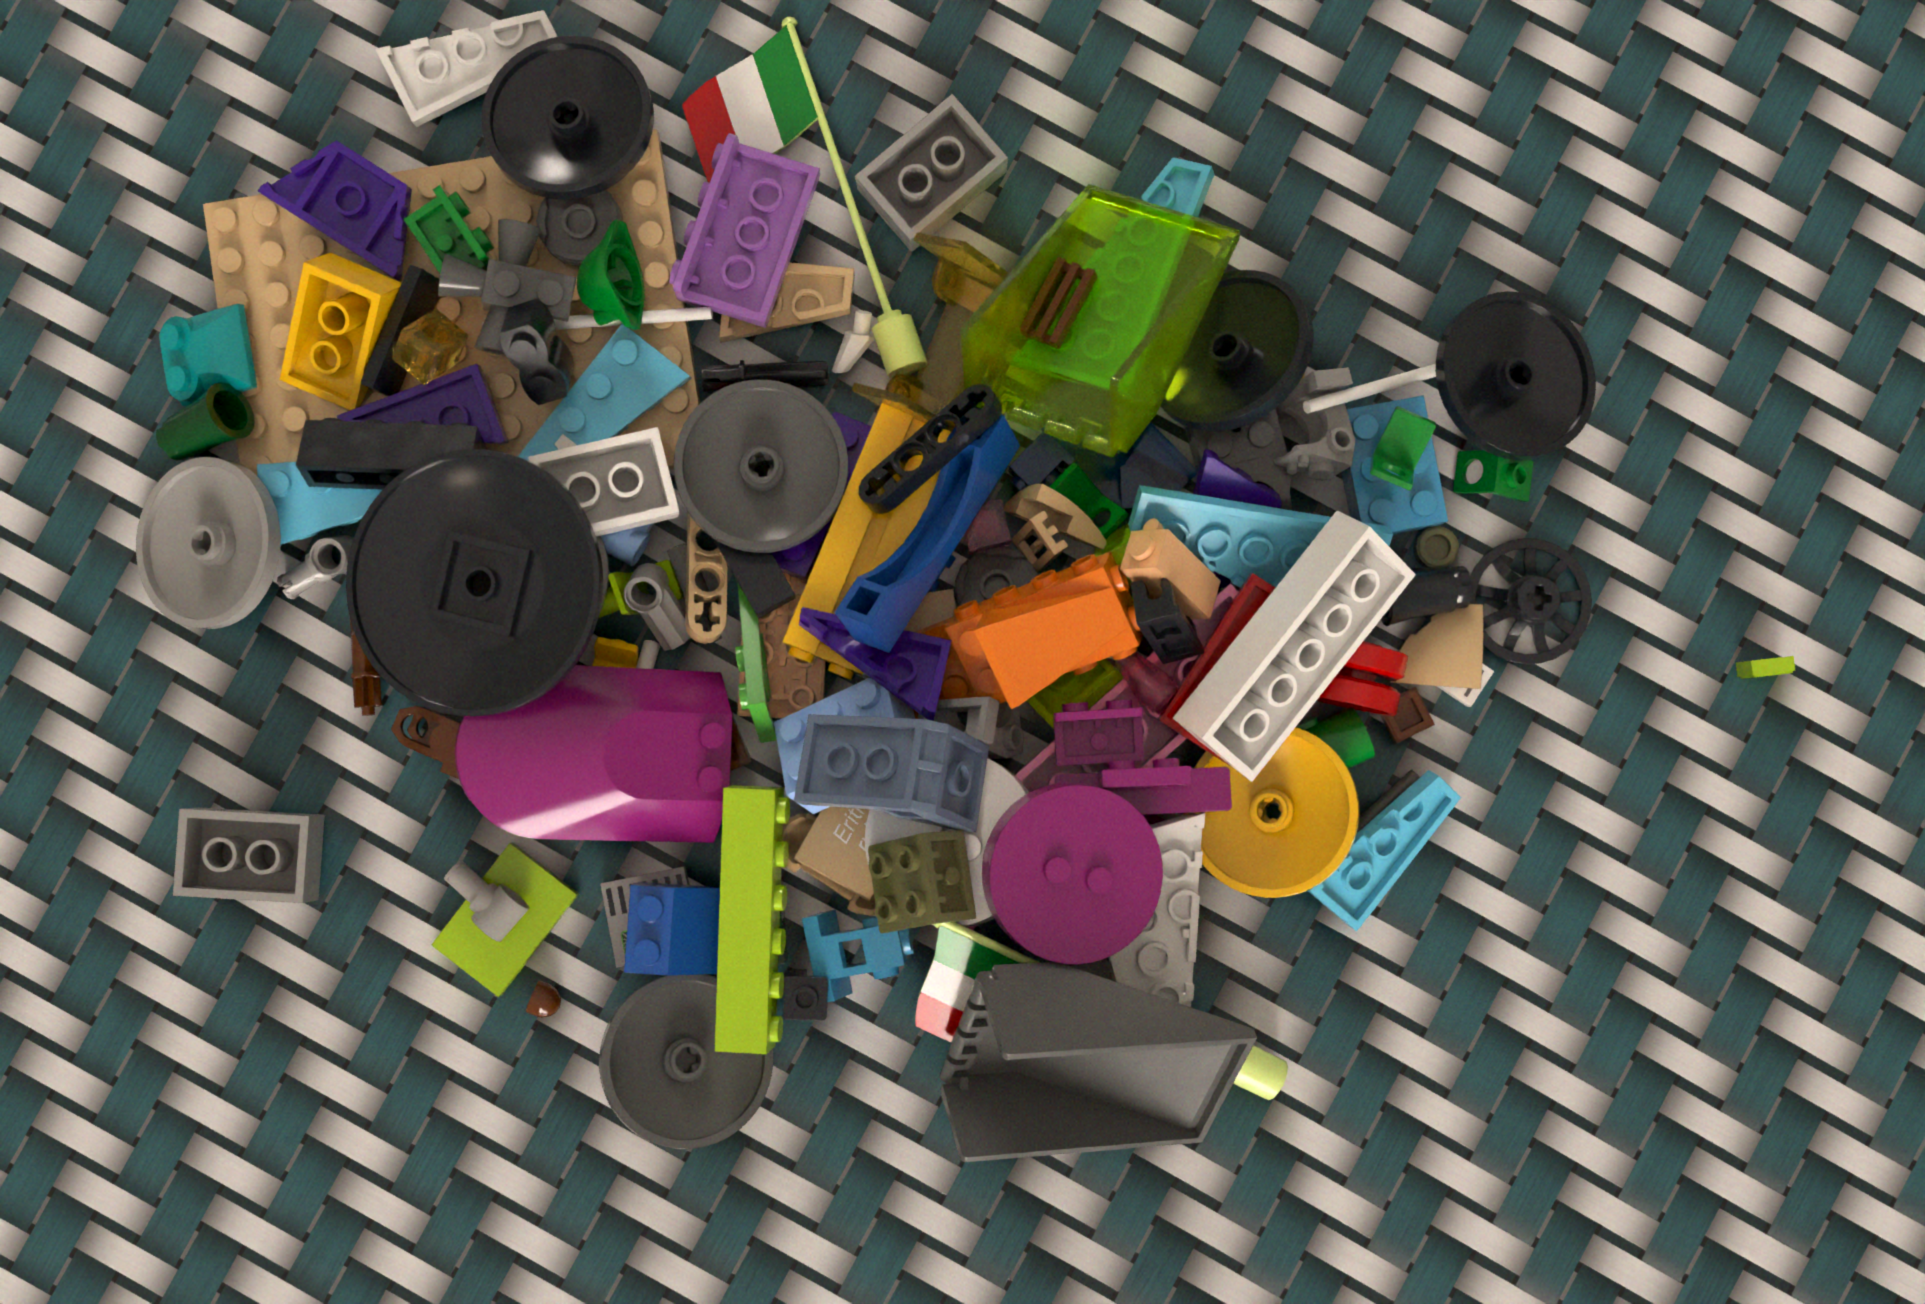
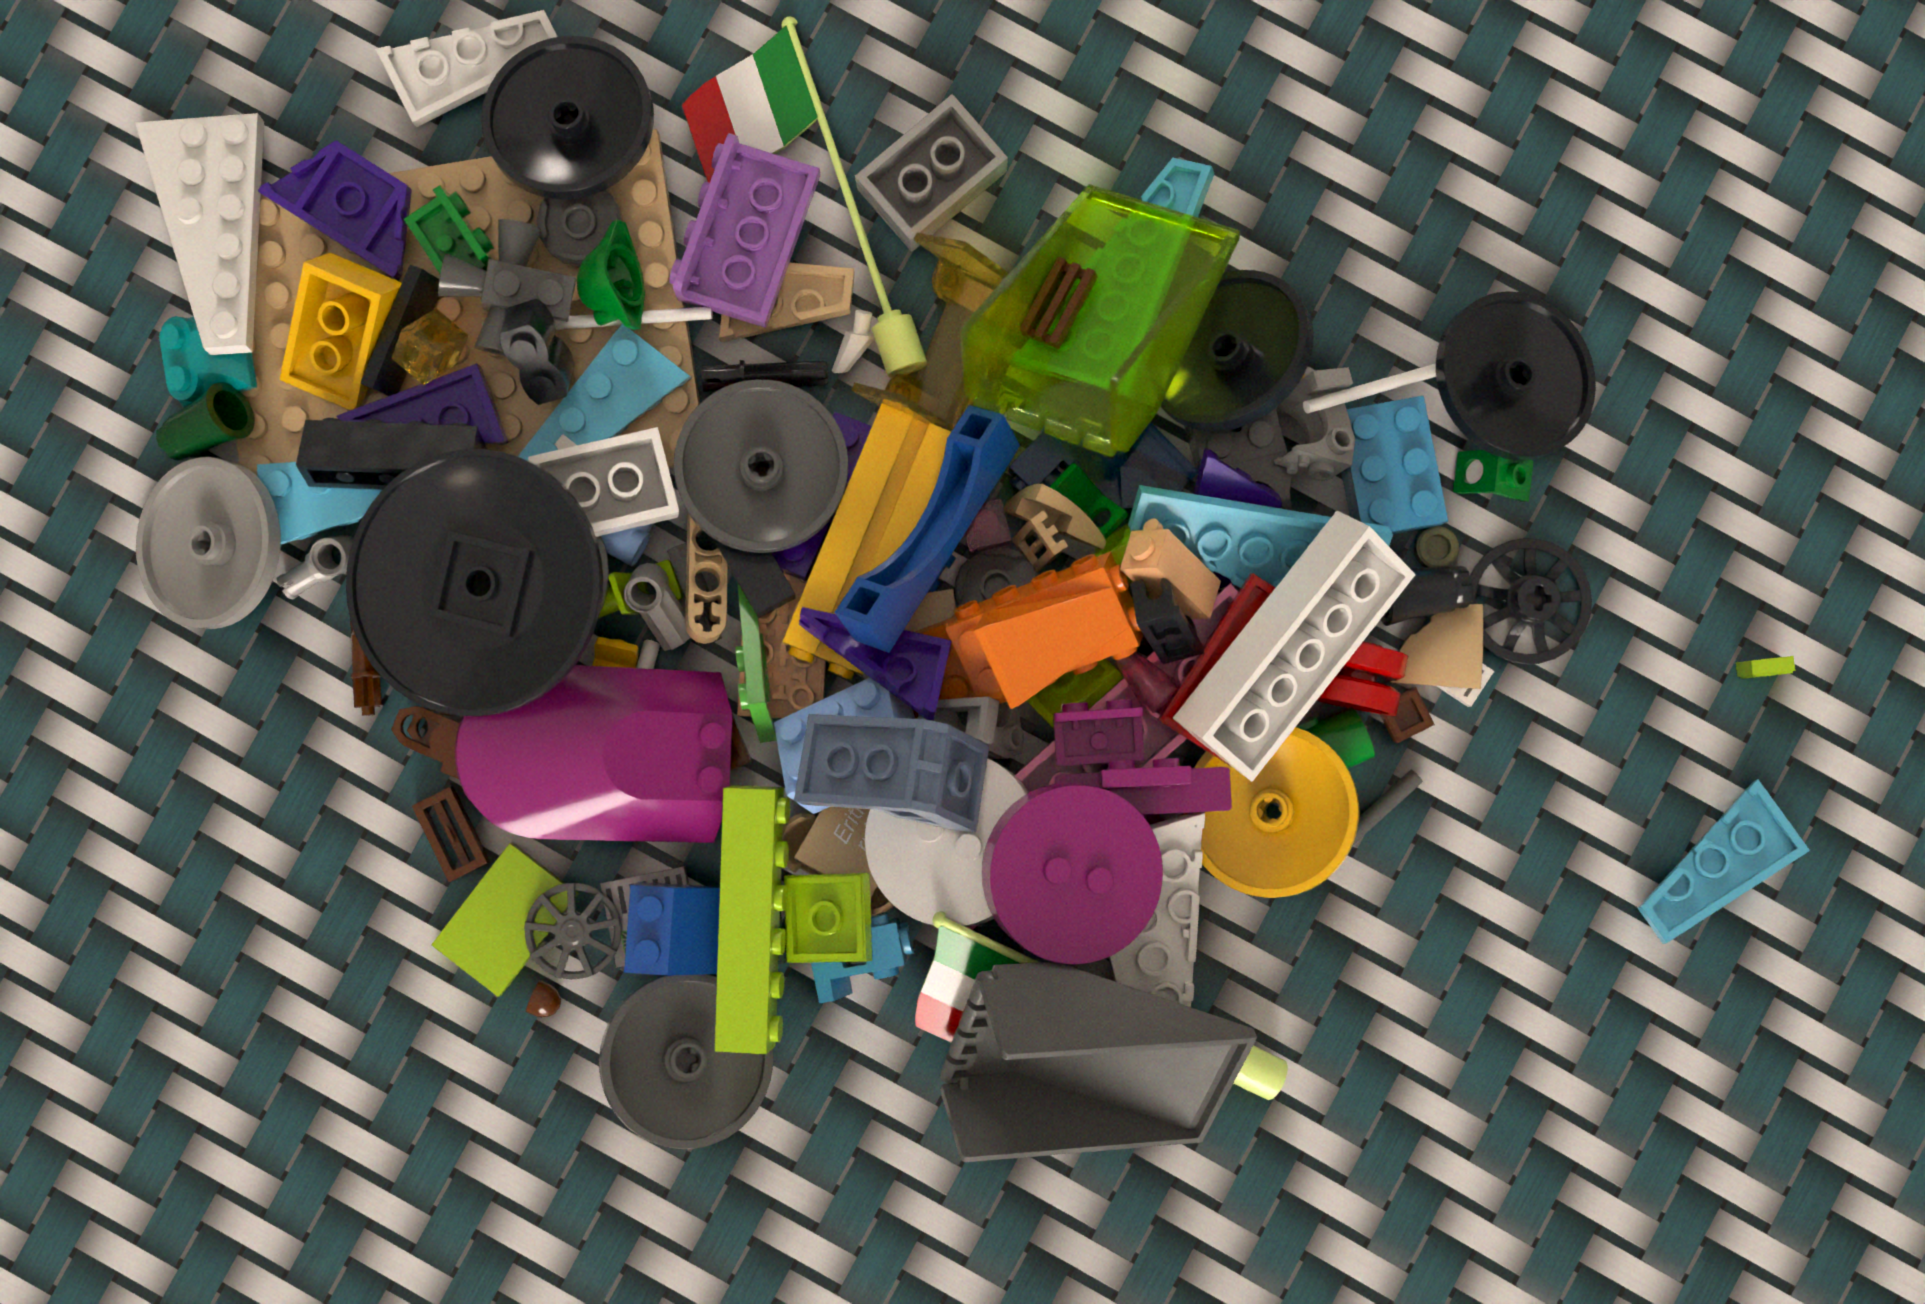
light grey brick [173,808,325,903] -> none
light grey pin [444,861,529,942] -> none
black bracket [783,969,829,1021] -> none
black beam [859,383,1002,514] -> none
olive bracket [868,830,976,933] -> none
medium azure wing [1308,770,1461,931] -> none
green bracket [1370,406,1436,491] -> none
none -> white wing [135,113,264,355]
none -> reddish brown tile [412,787,490,882]
none -> dark grey wheel [524,883,622,980]
none -> lime tile [784,873,872,963]
none -> medium azure wing [1638,779,1810,944]

